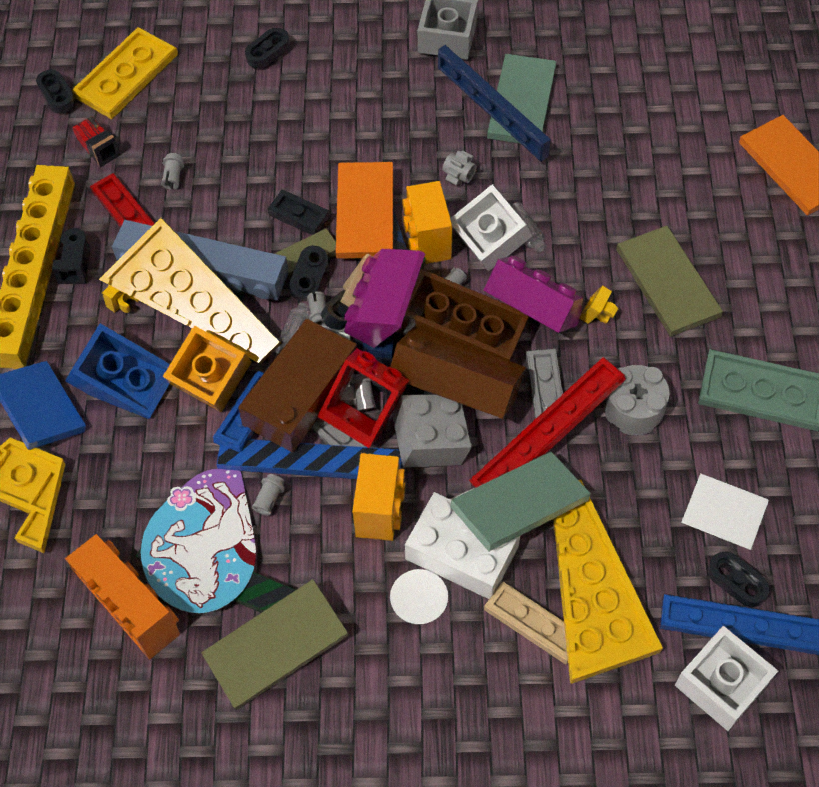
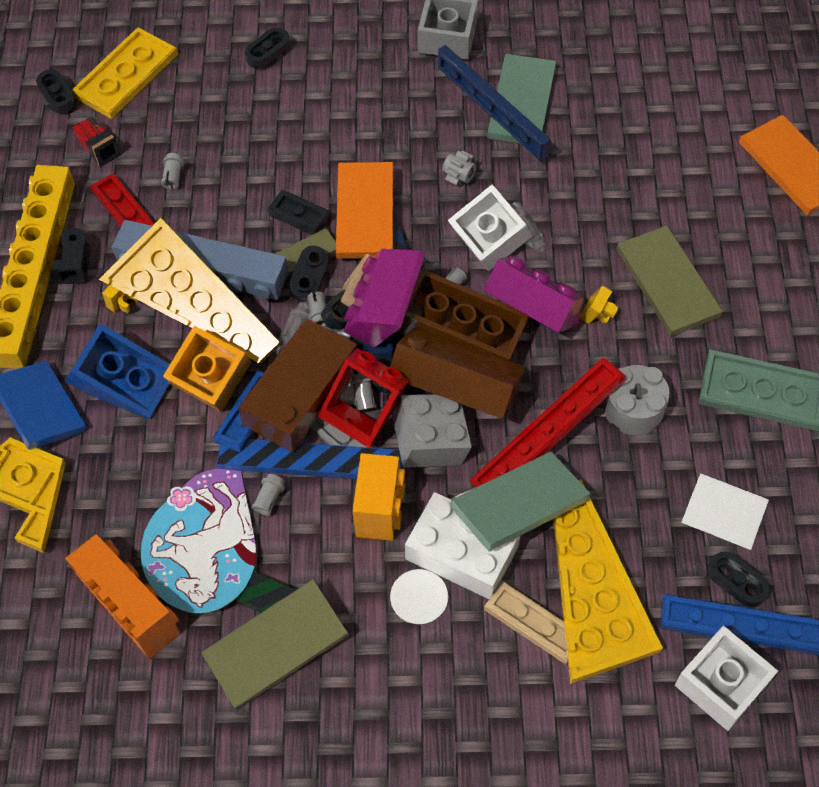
light orange brick [402,181,452,264] -> none
light grey tile [526,349,563,419] -> none

